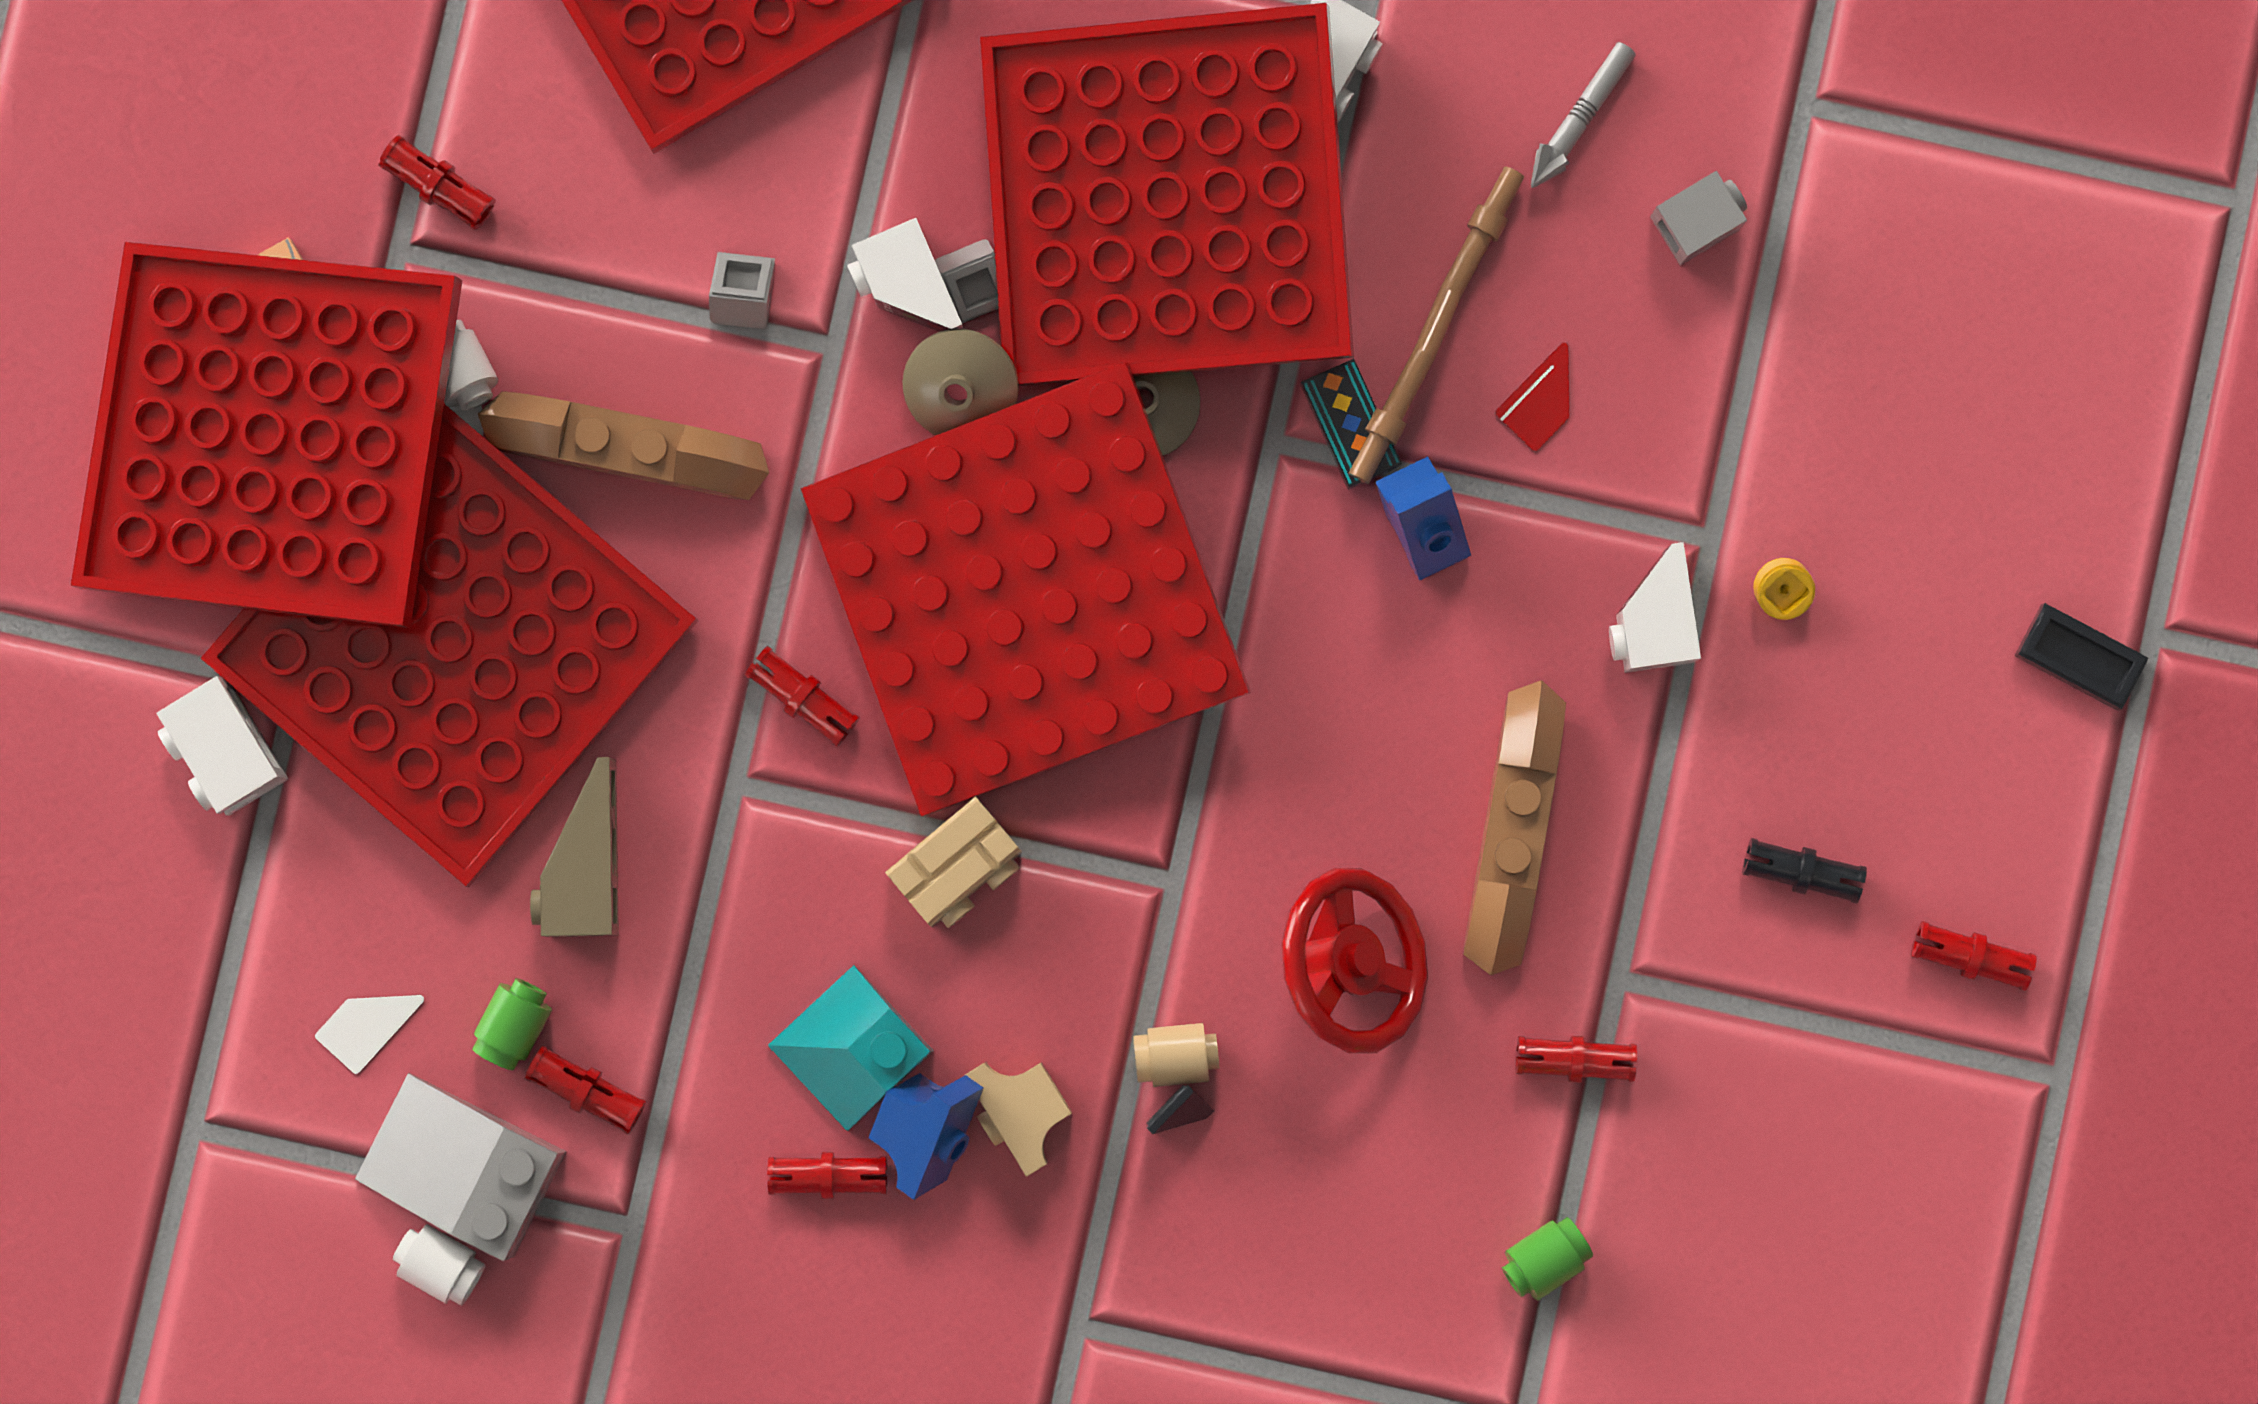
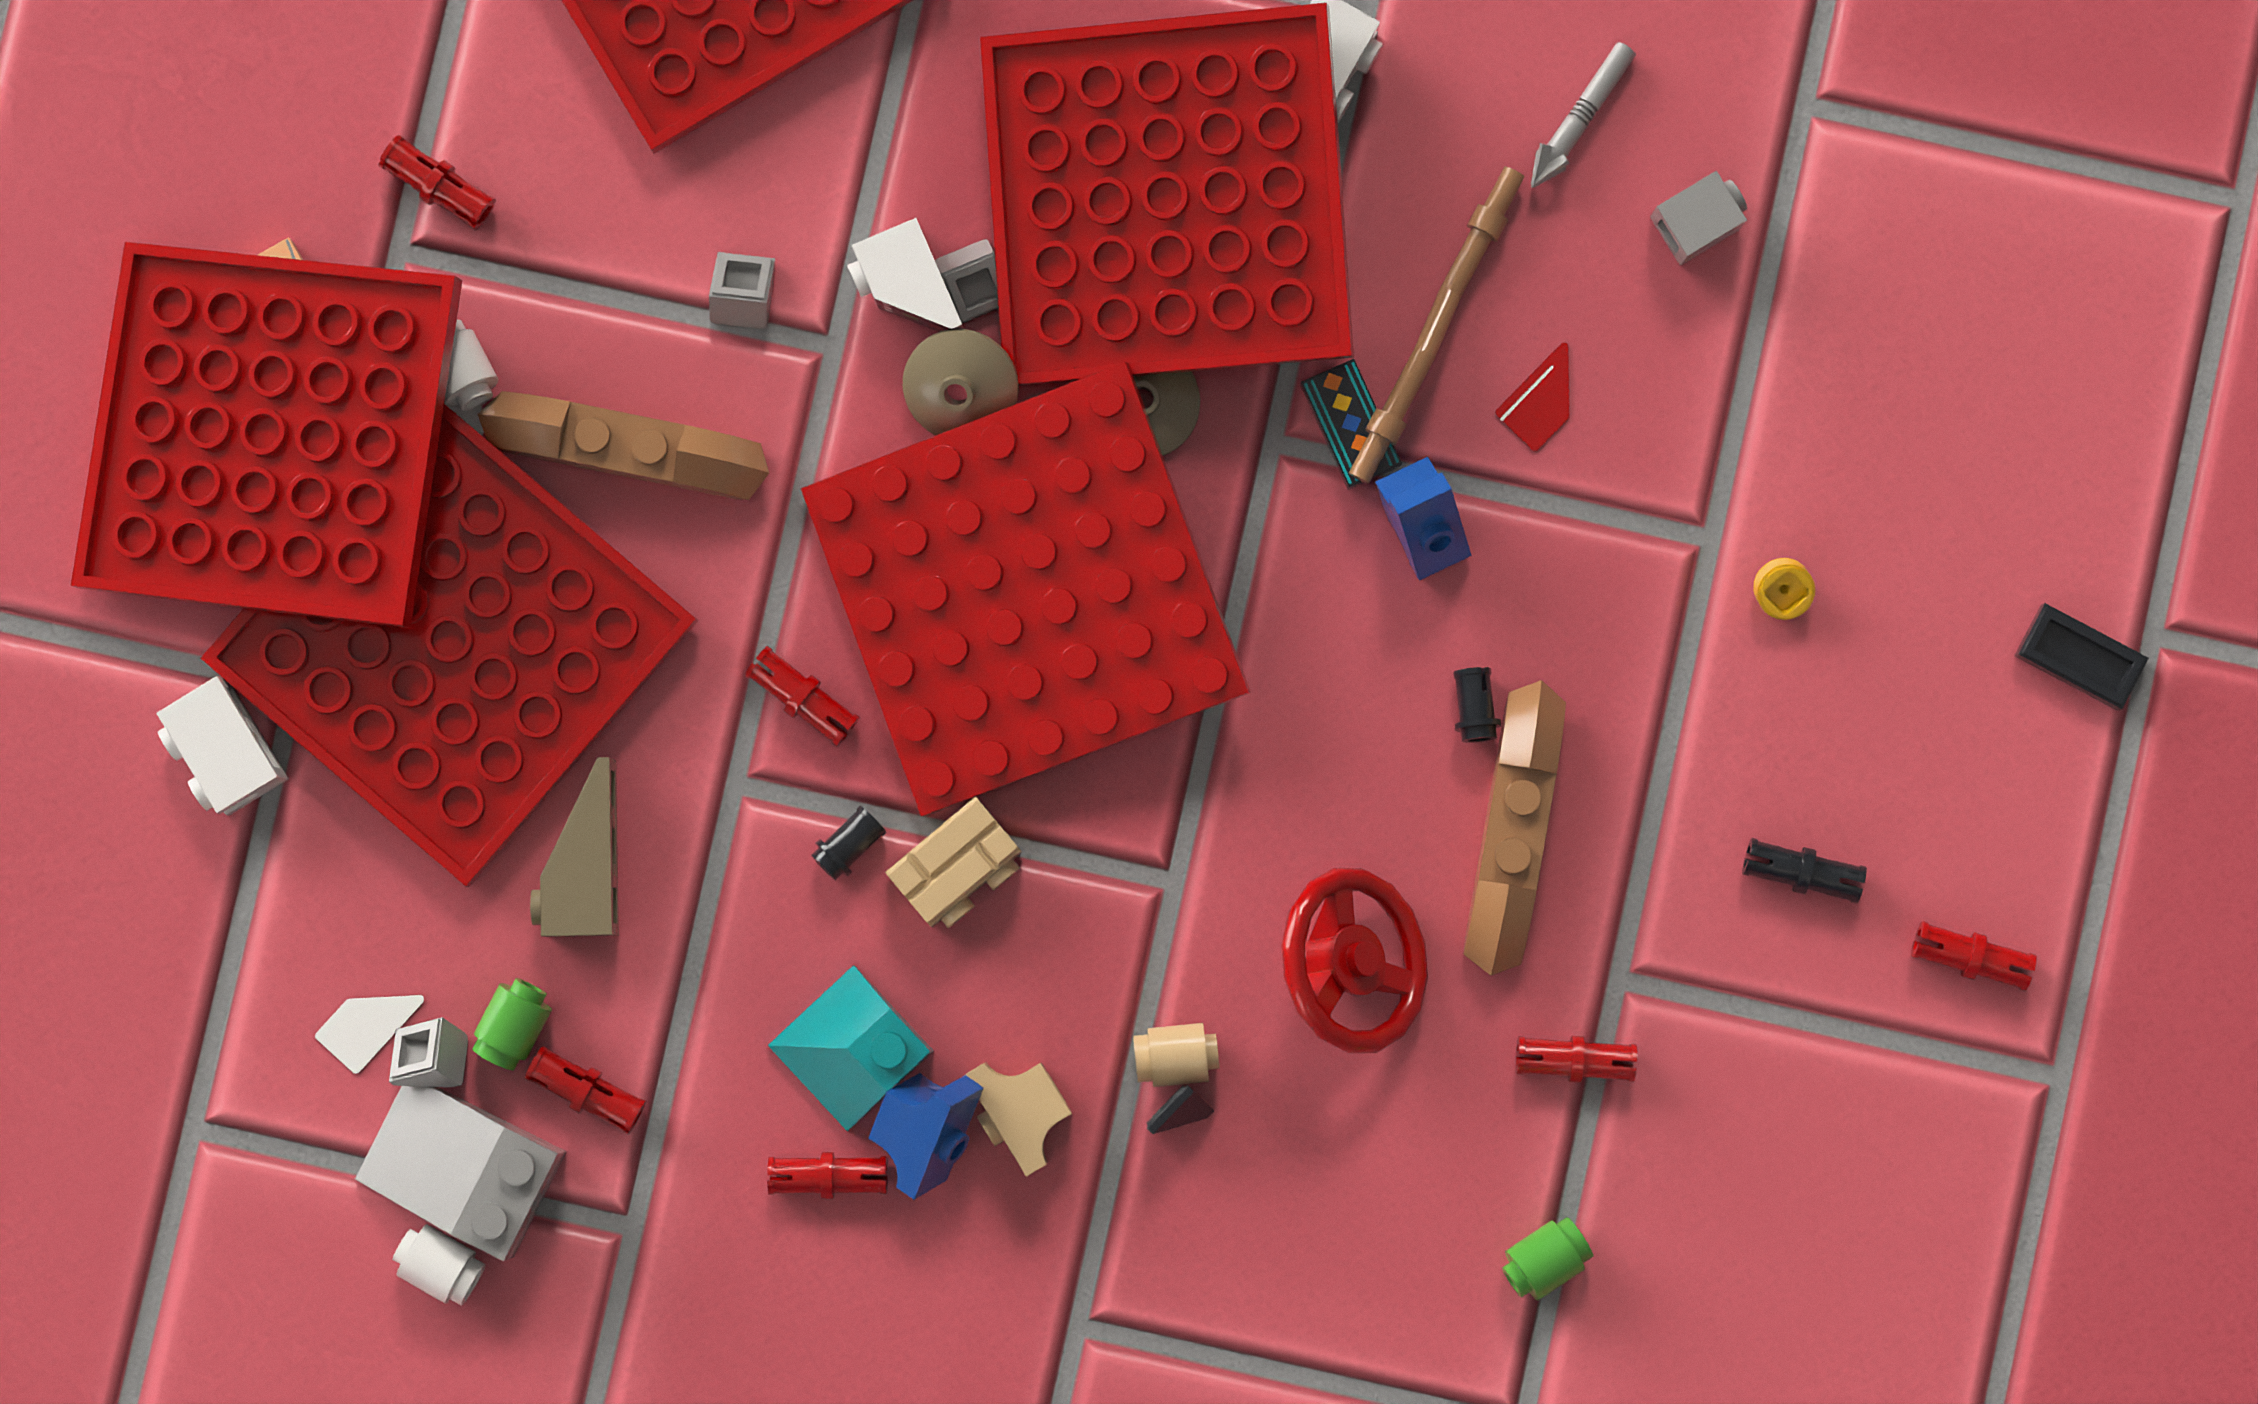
white slope [1609,542,1701,673] -> none
none -> light grey slope [389,1017,468,1087]
none -> black pin [811,805,887,880]
none -> black pin [1453,667,1501,743]

